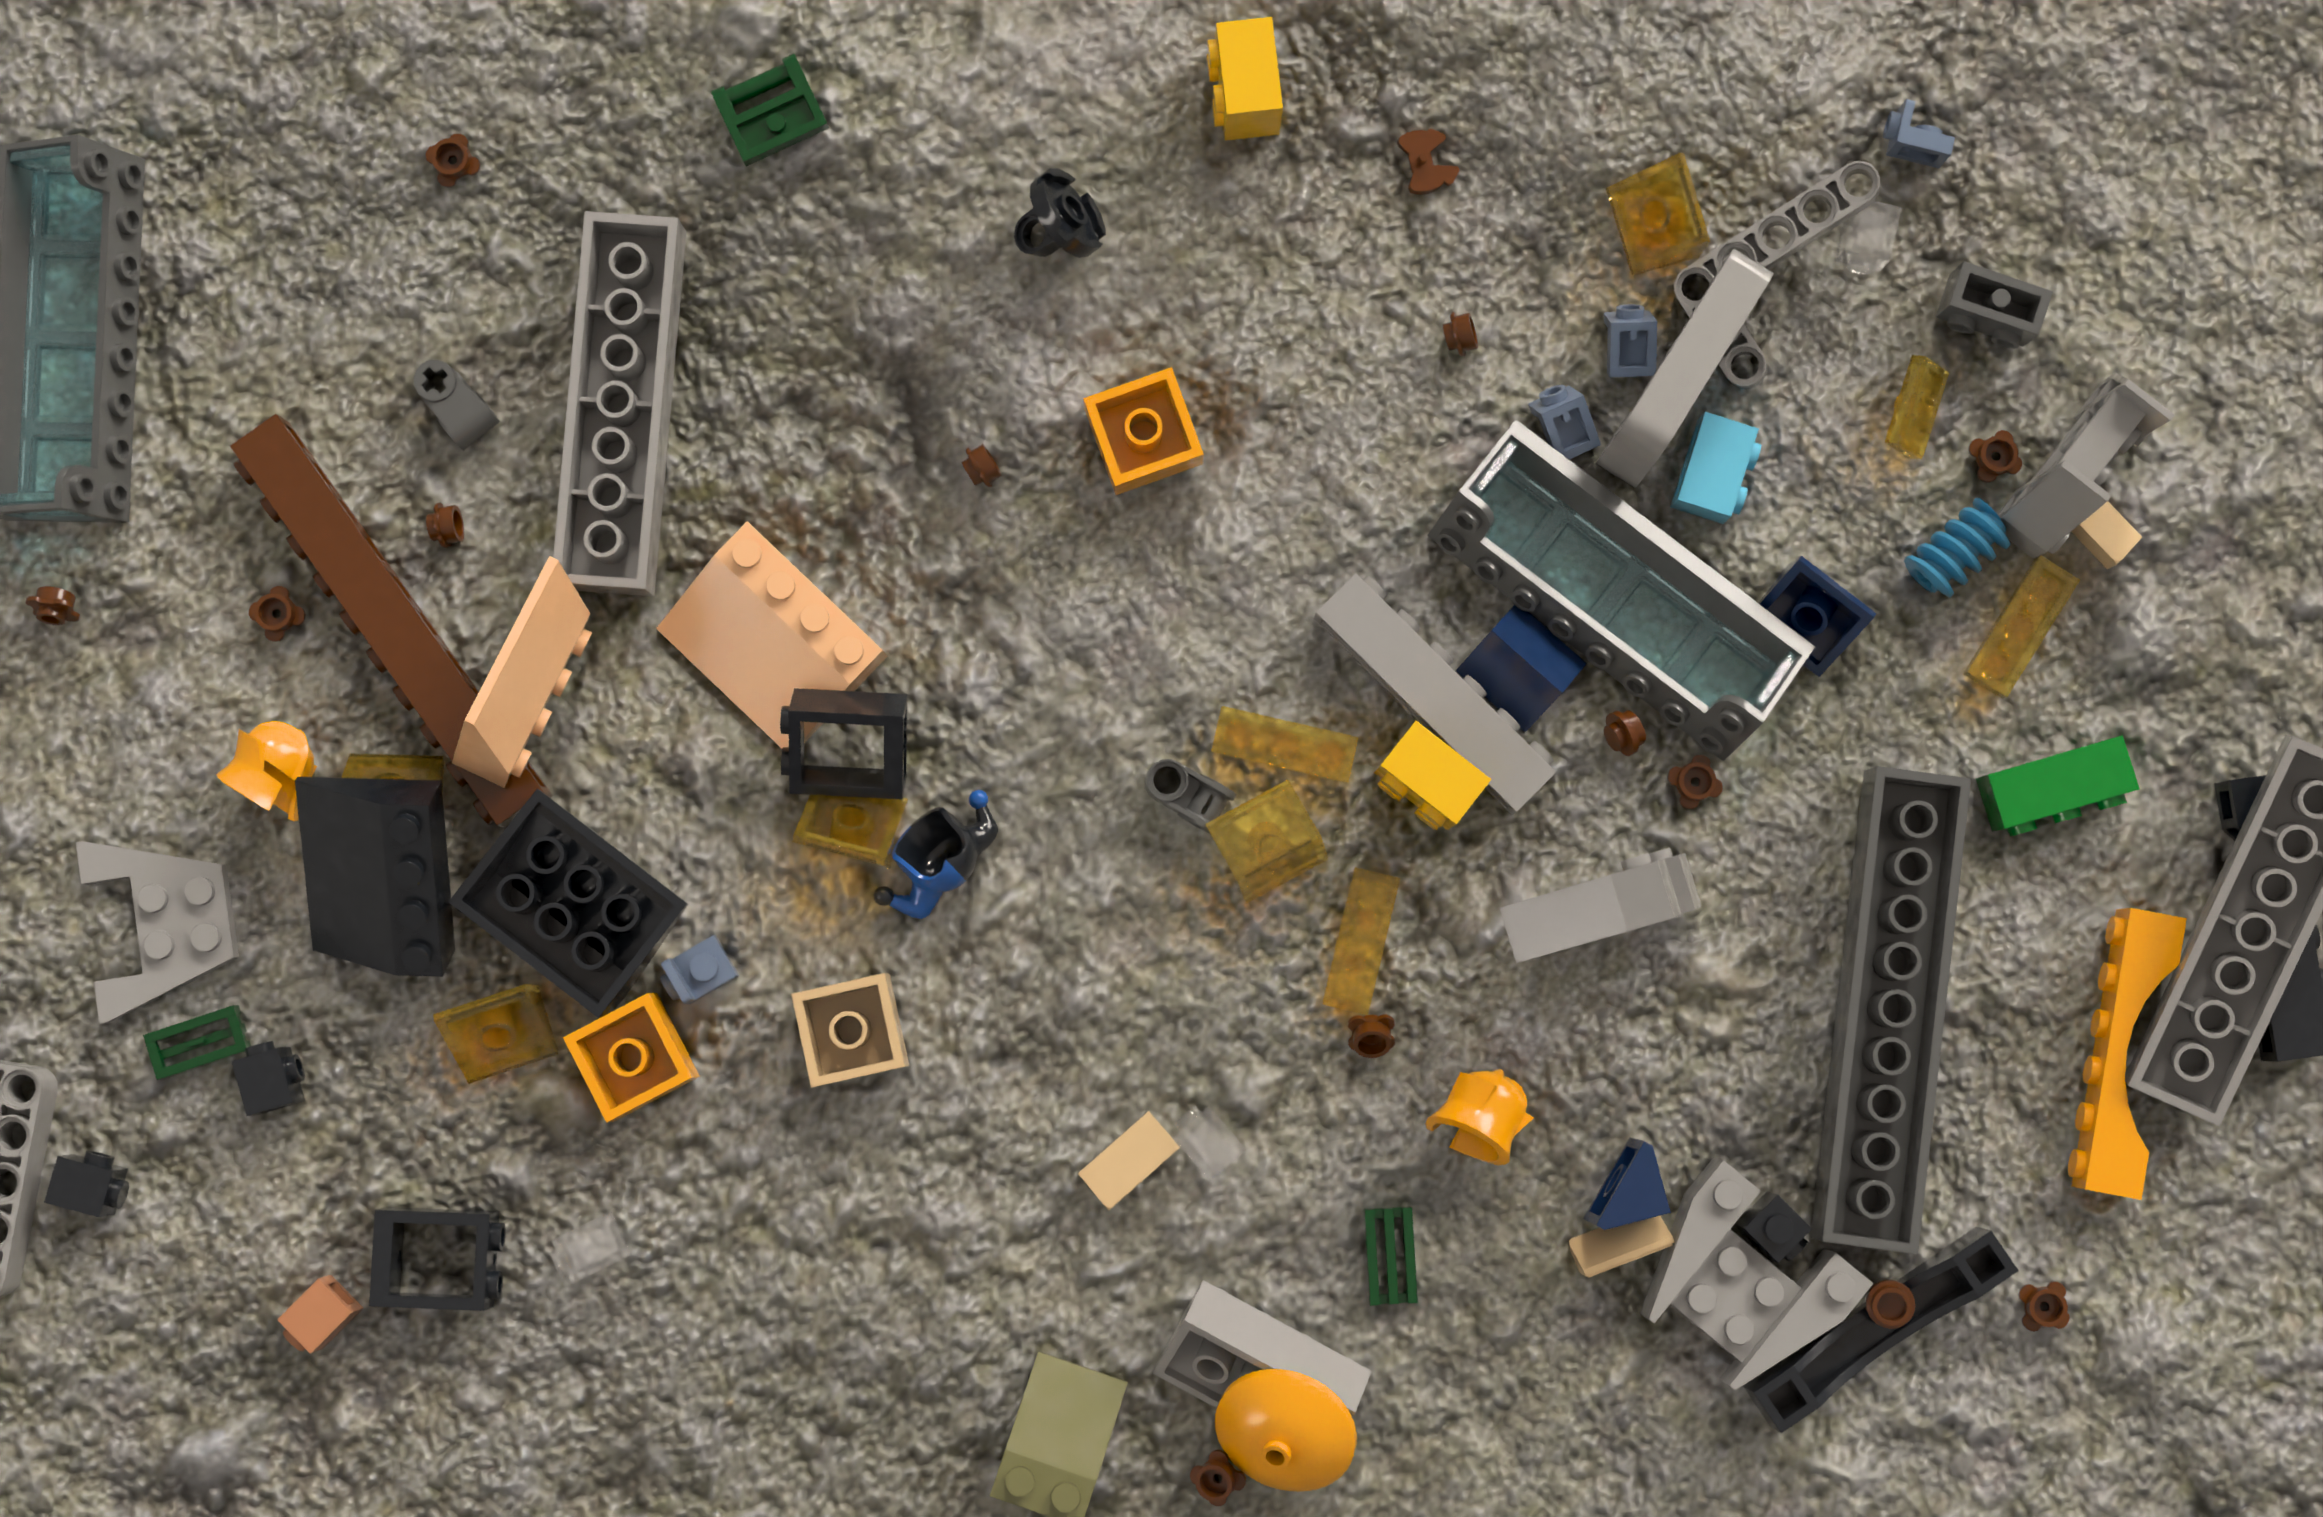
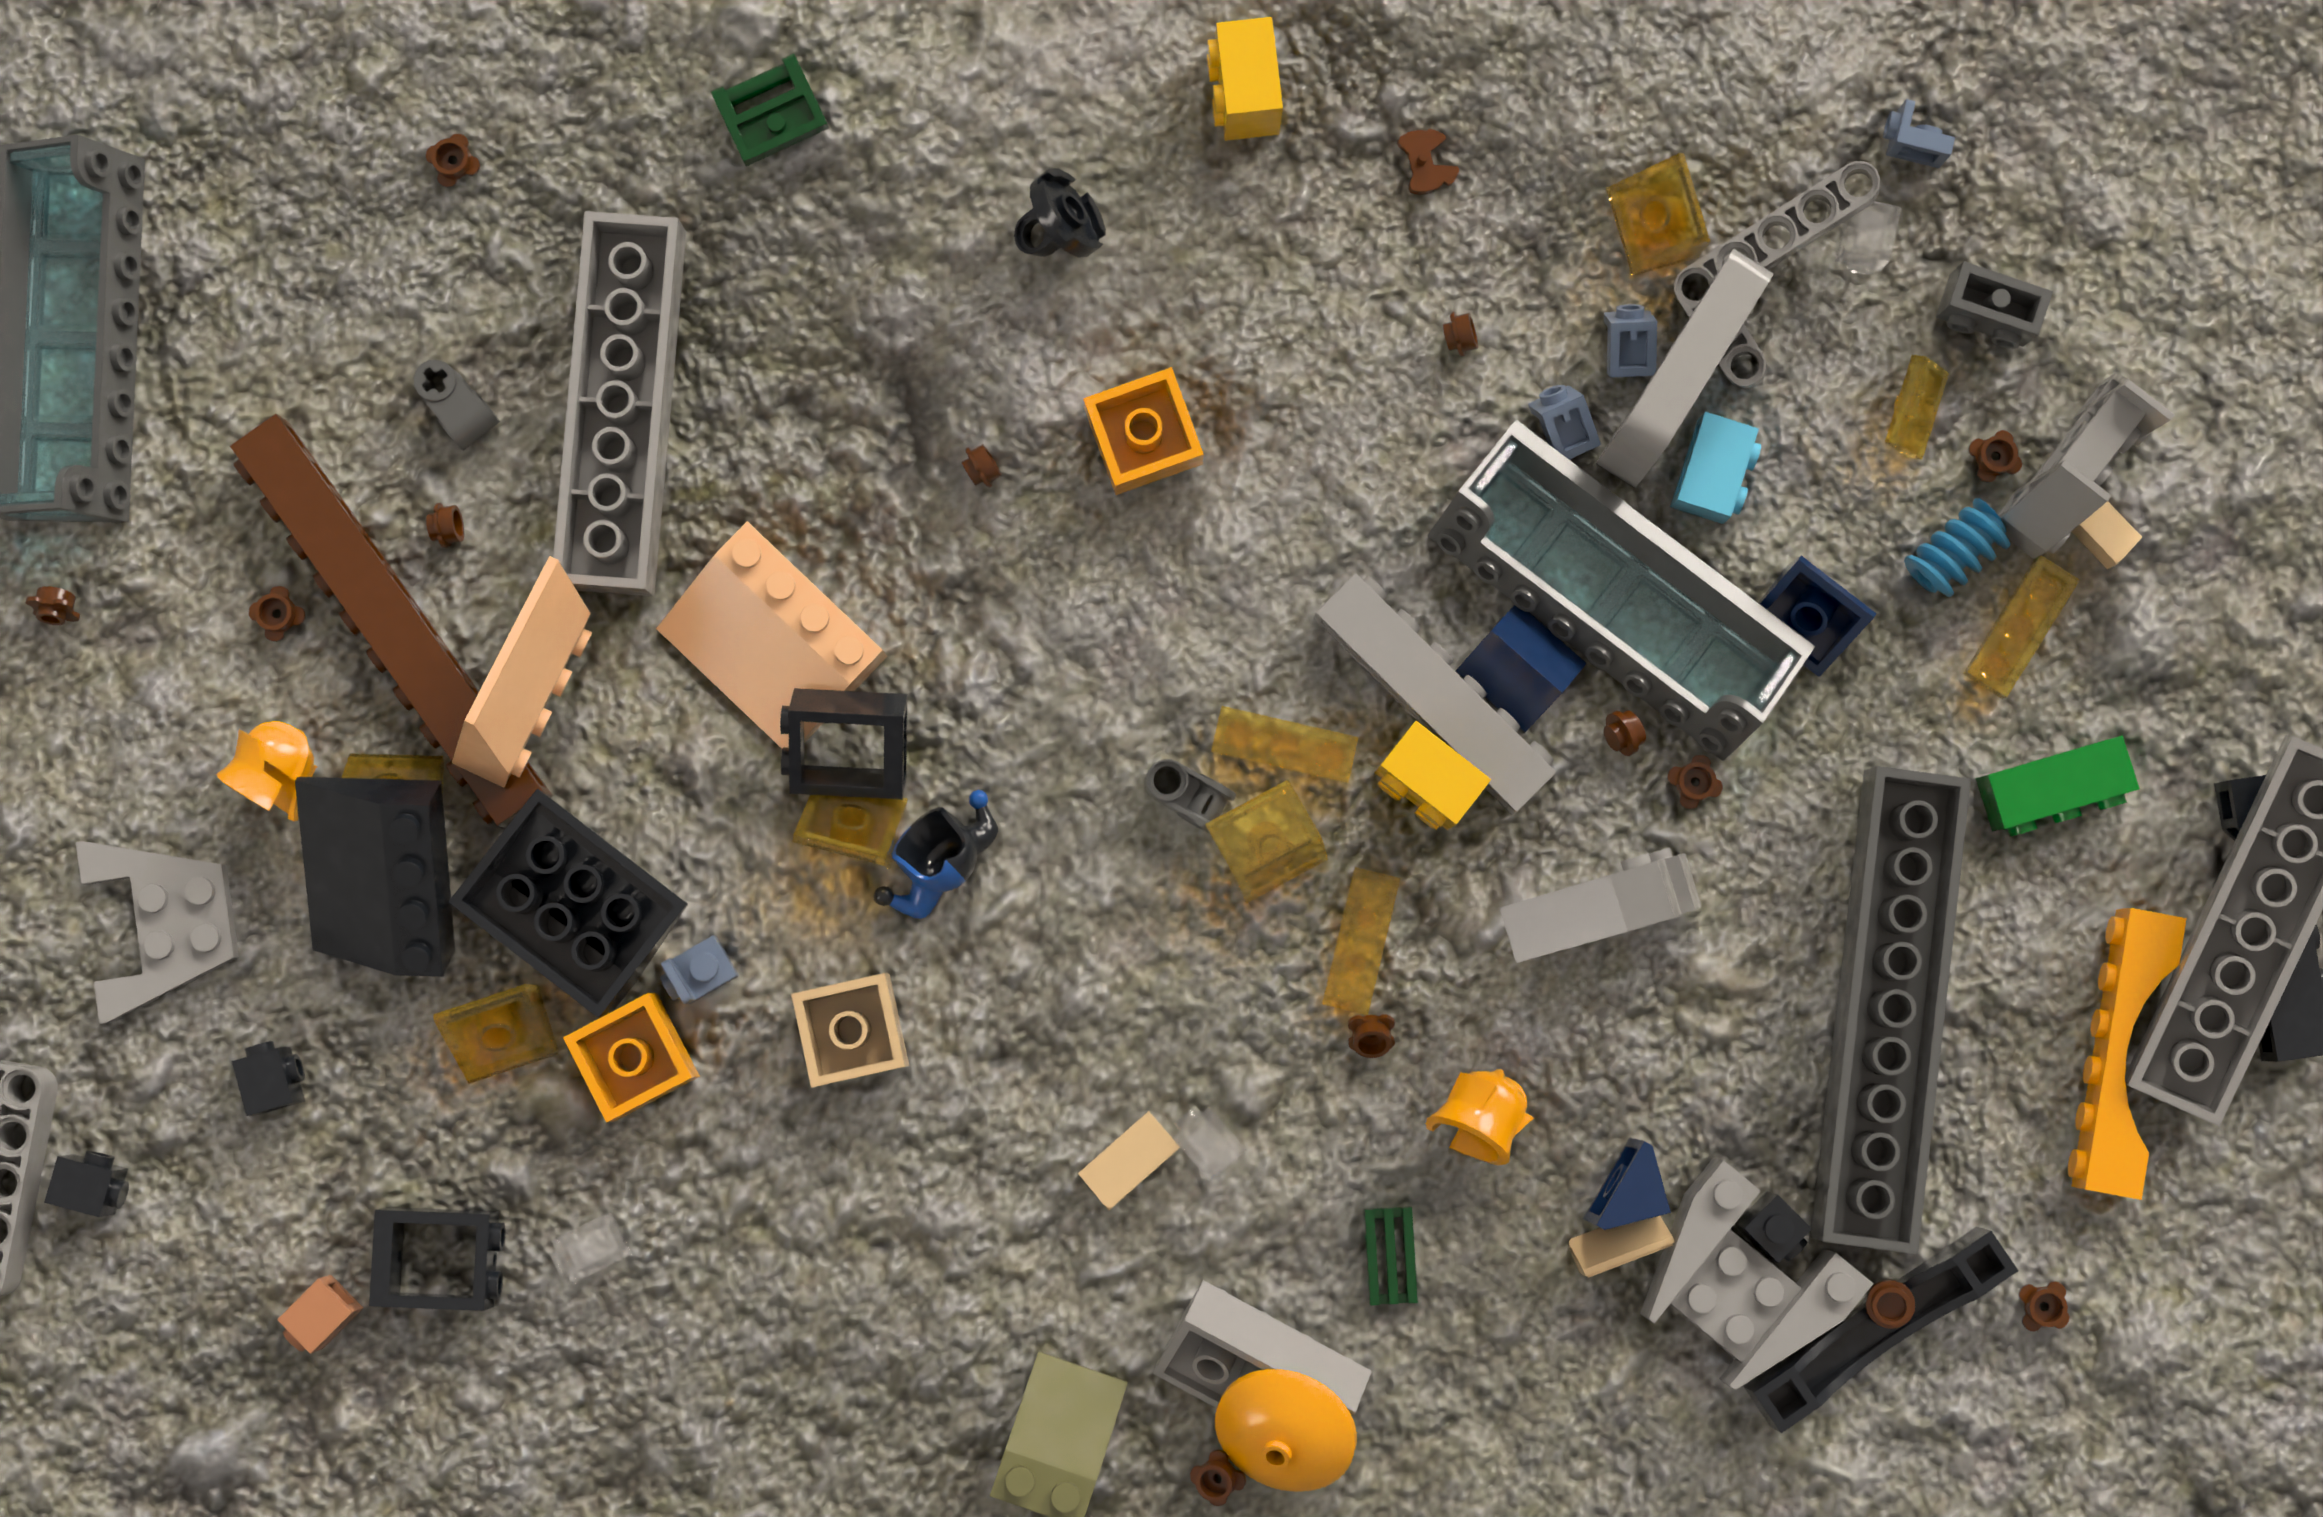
dark green tile [143,1005,251,1080] -> none

